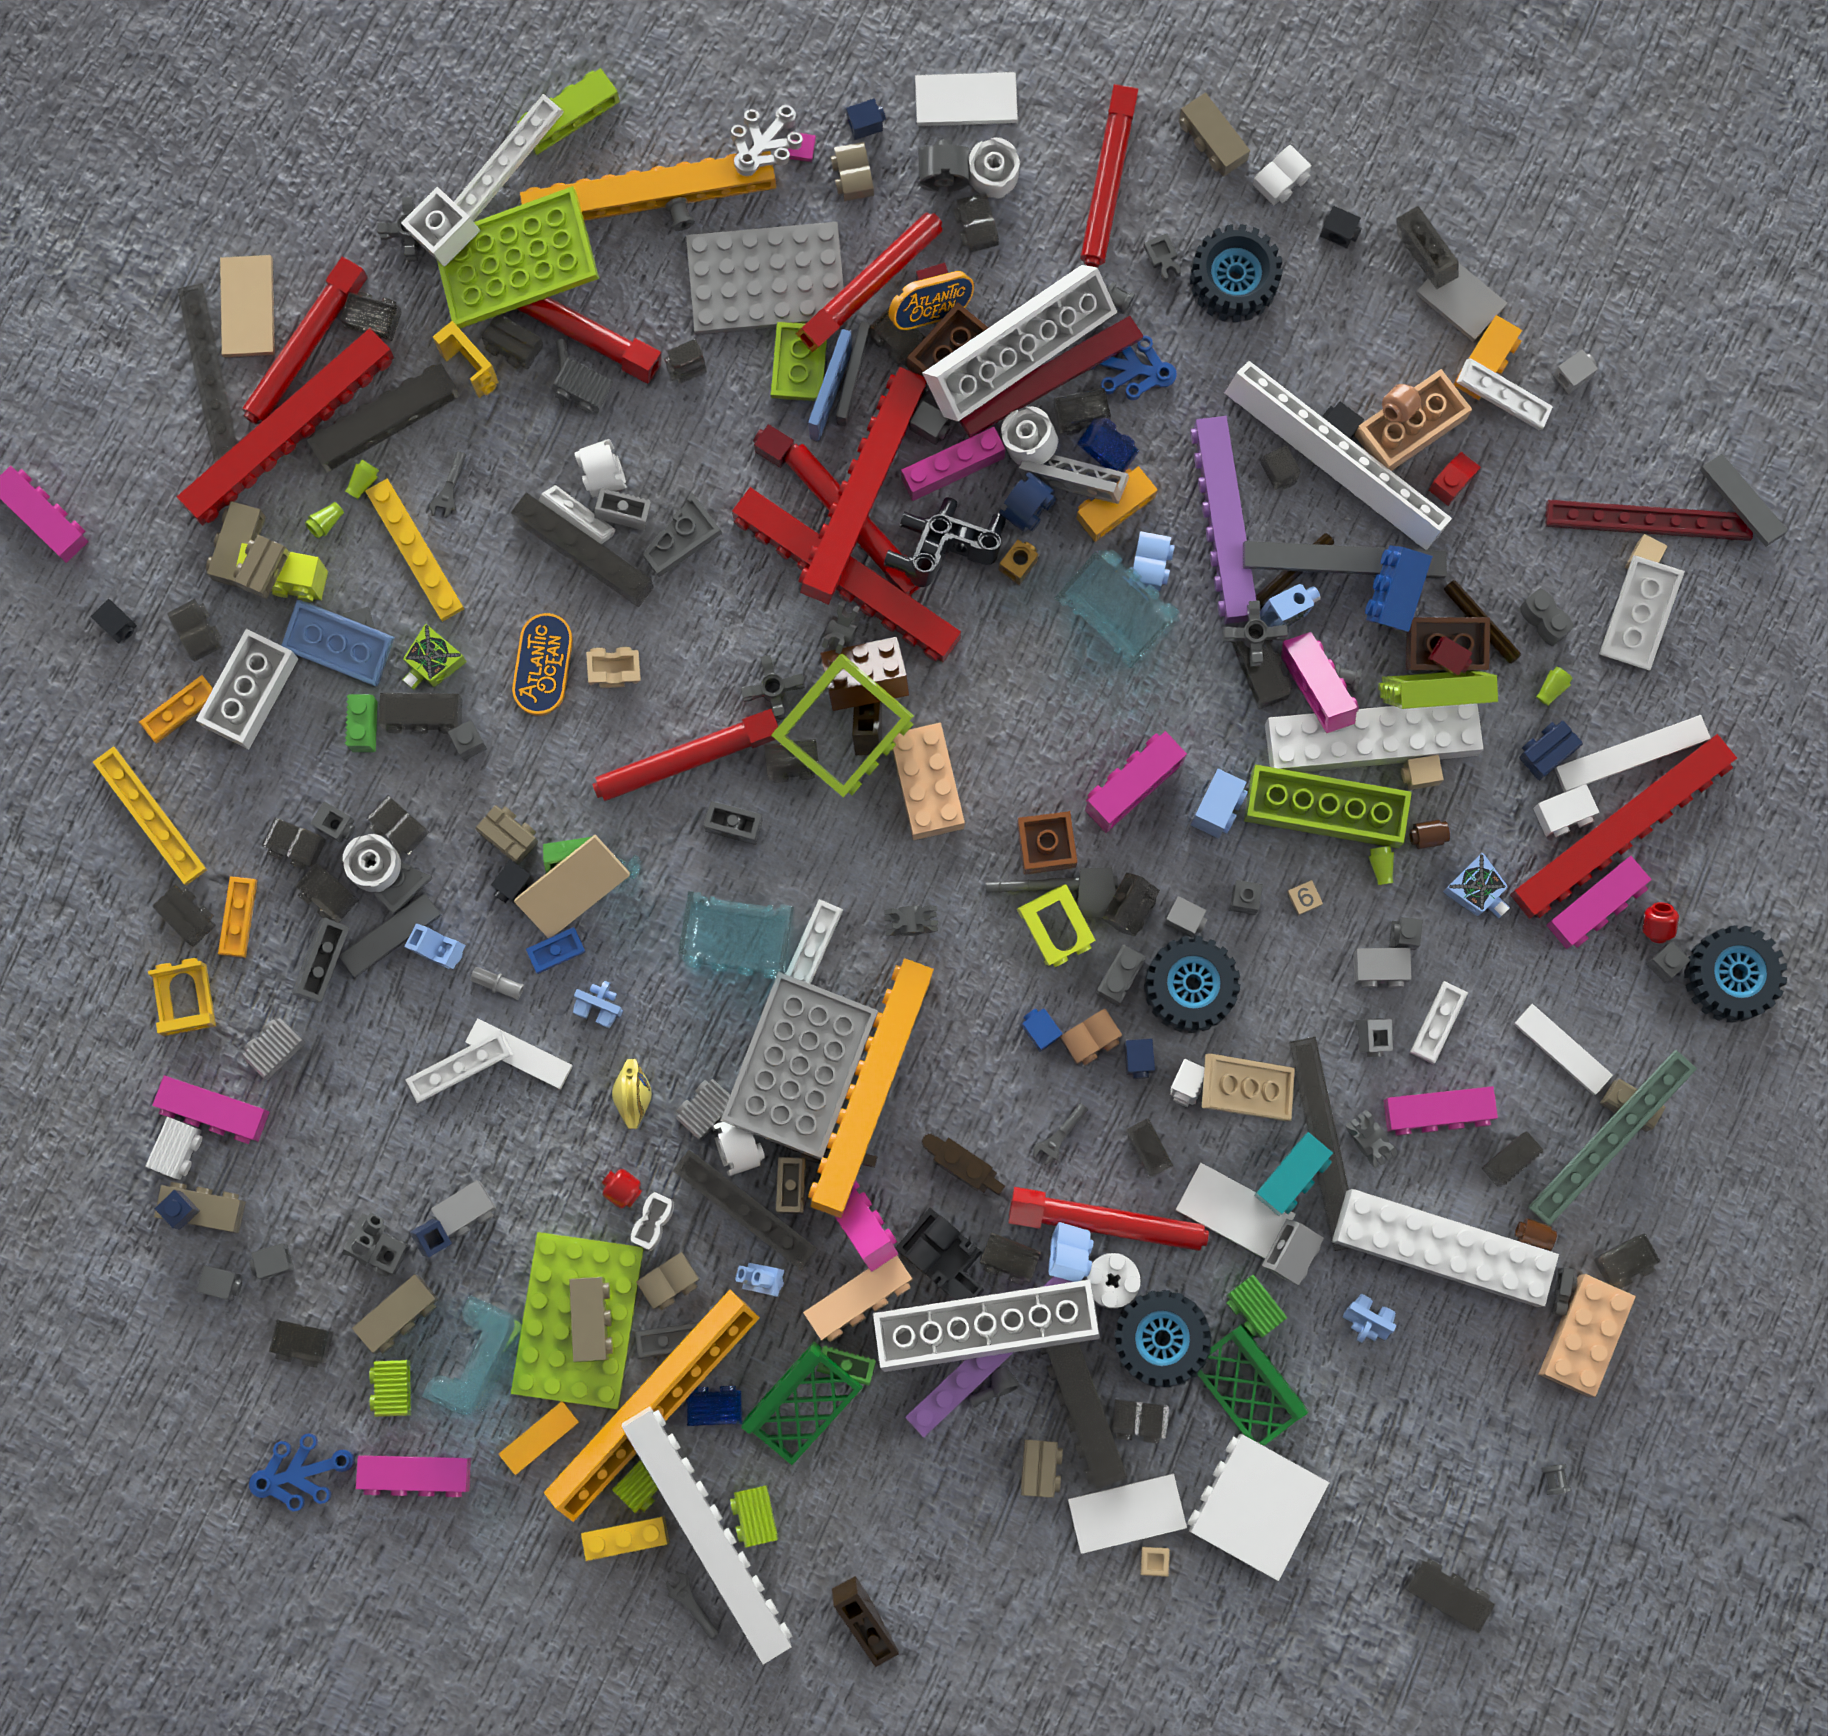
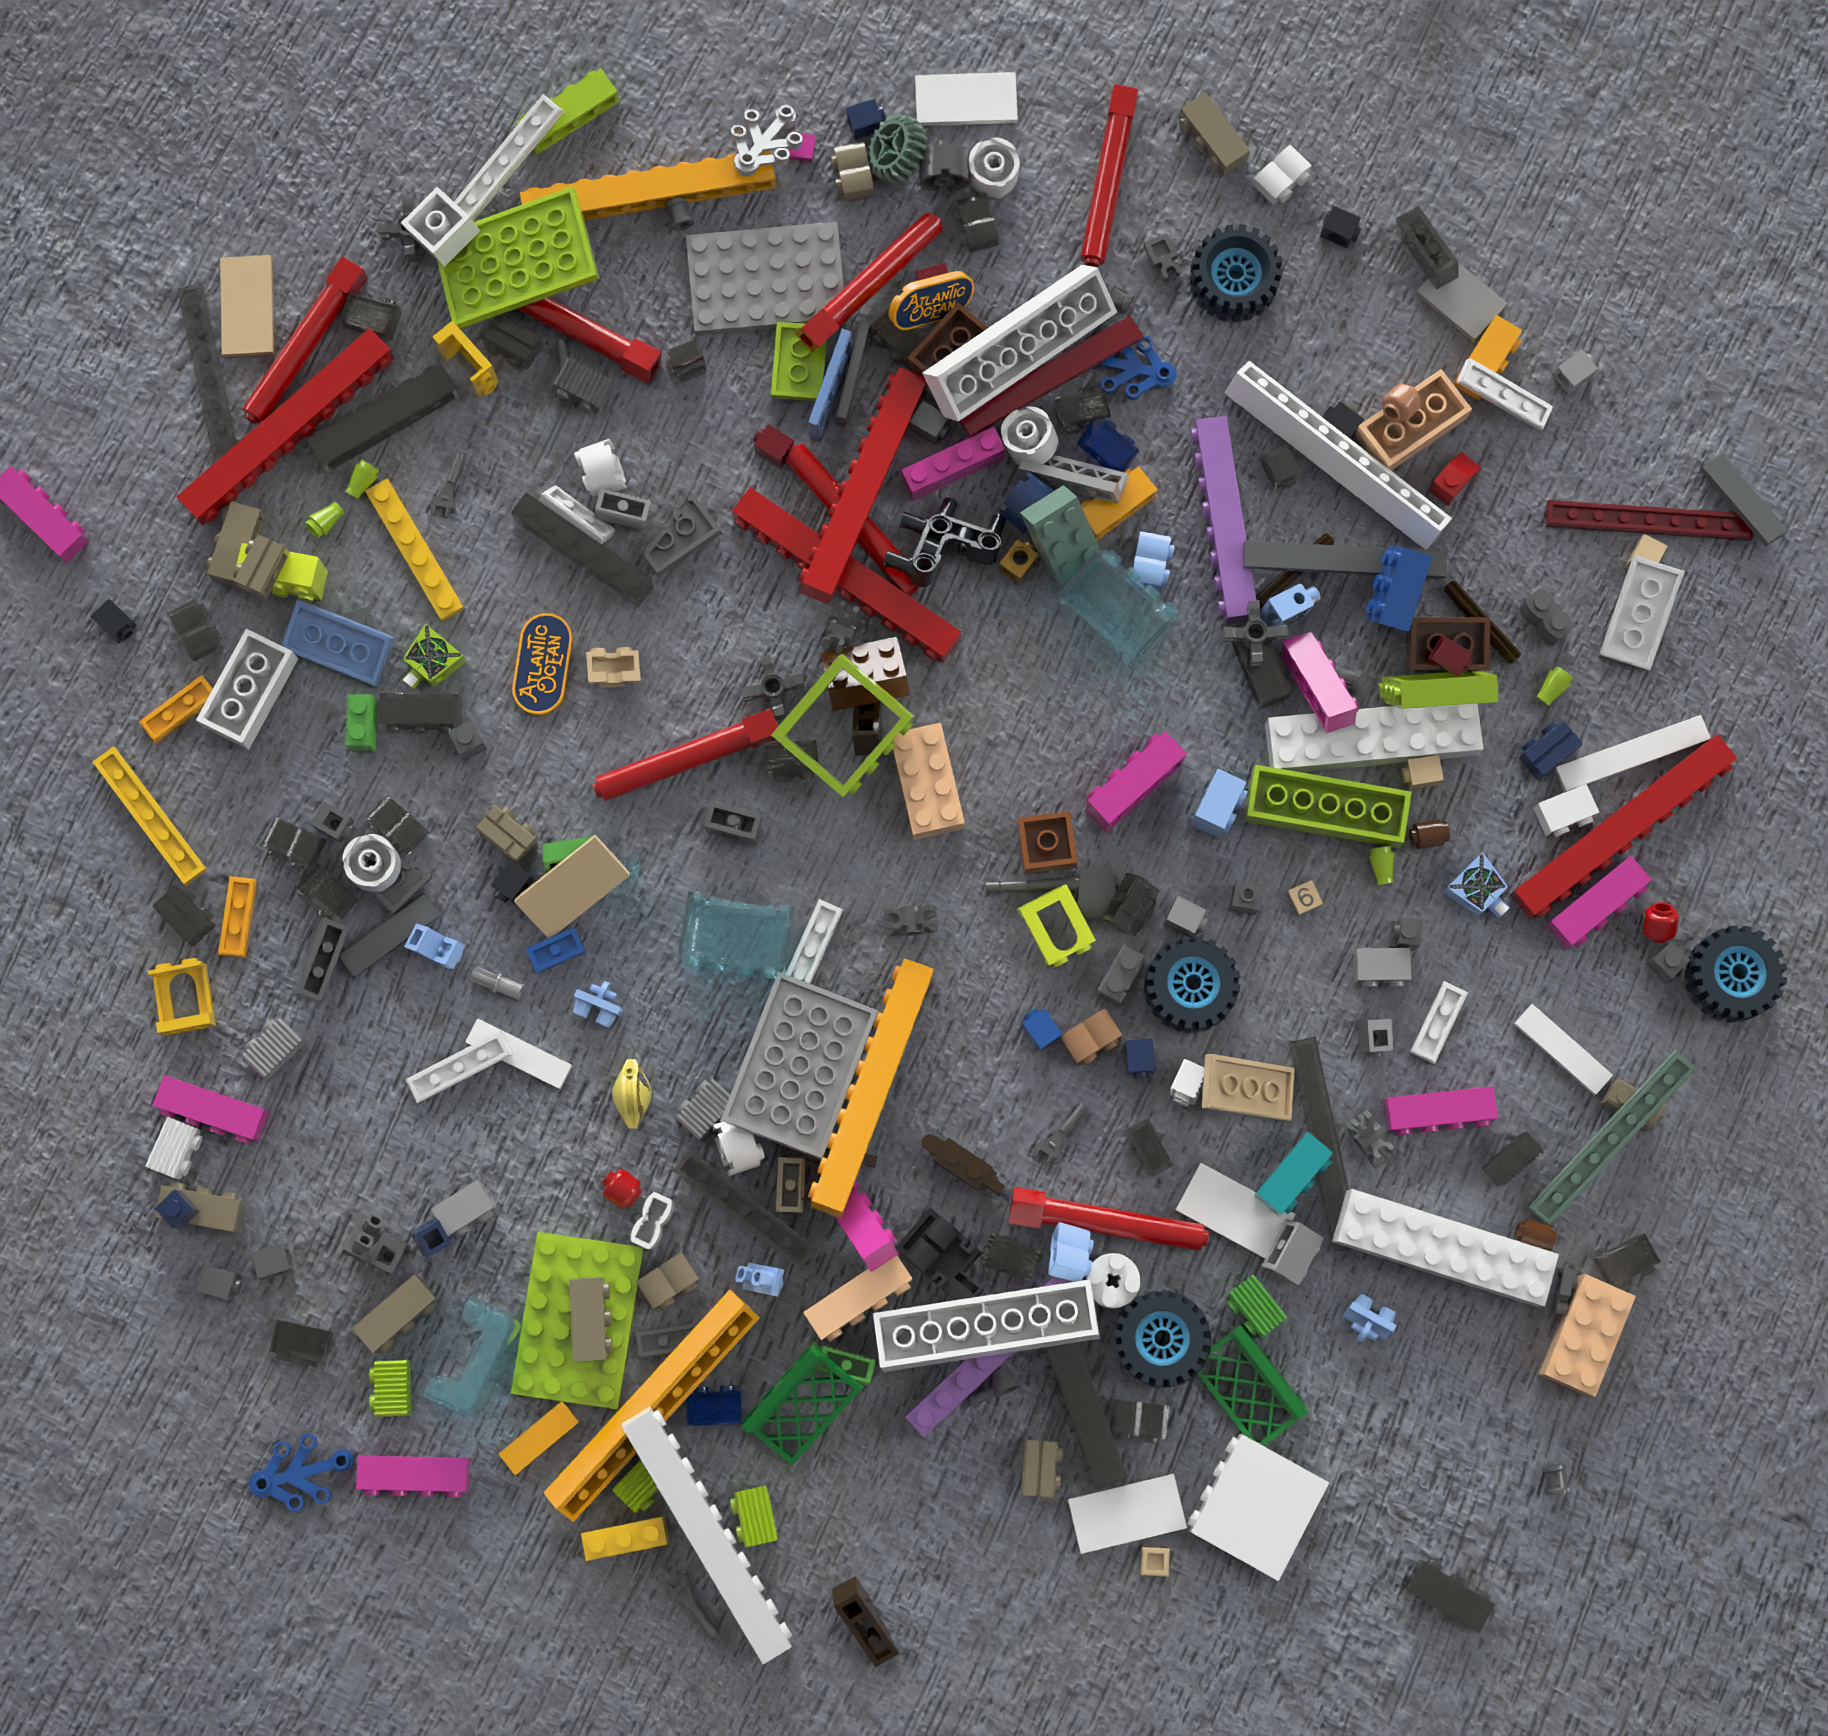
none -> sand green gear [867,114,928,184]
none -> sand green brick [1020,485,1104,584]

